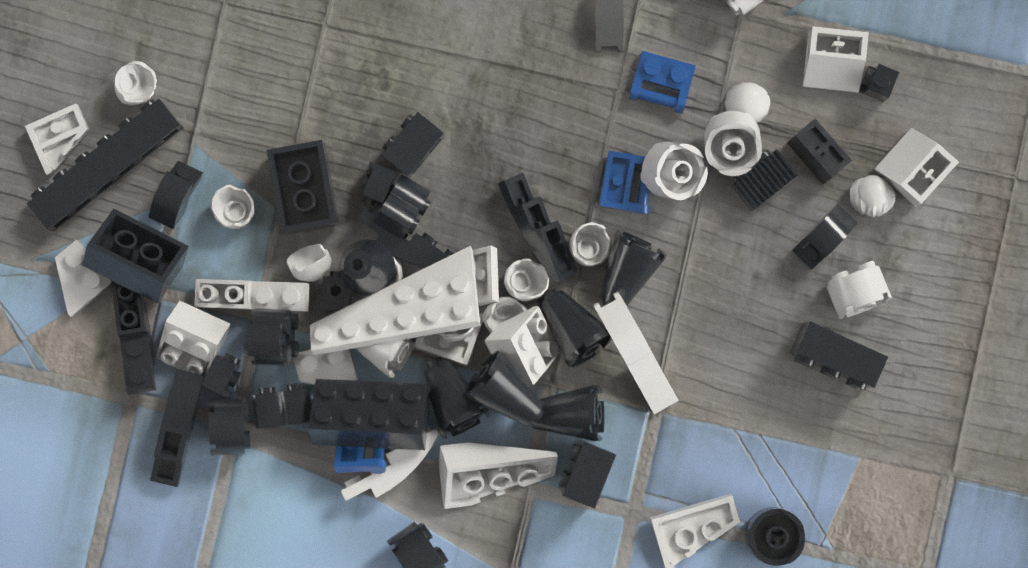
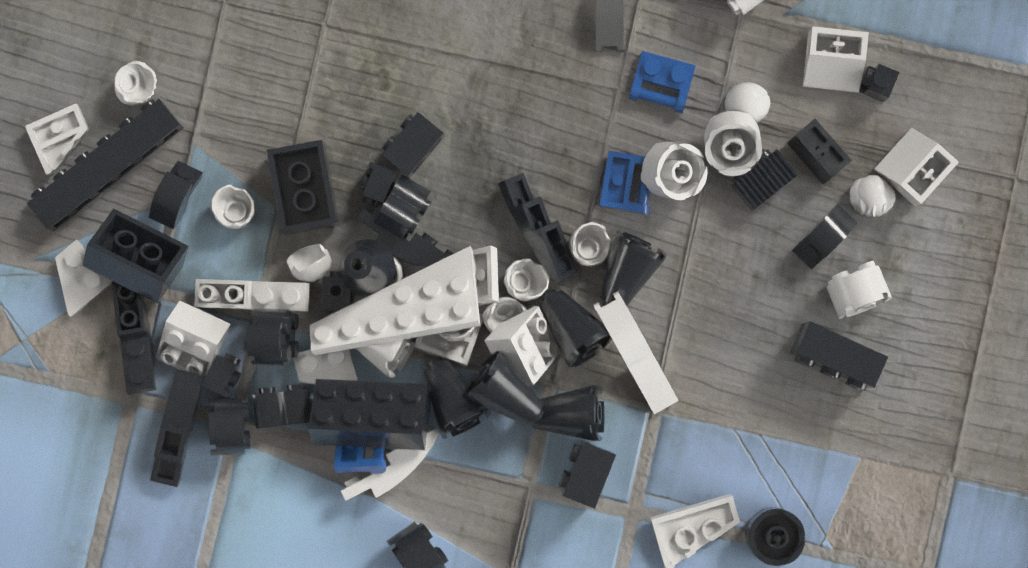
white wedge [439,442,558,509] -> none

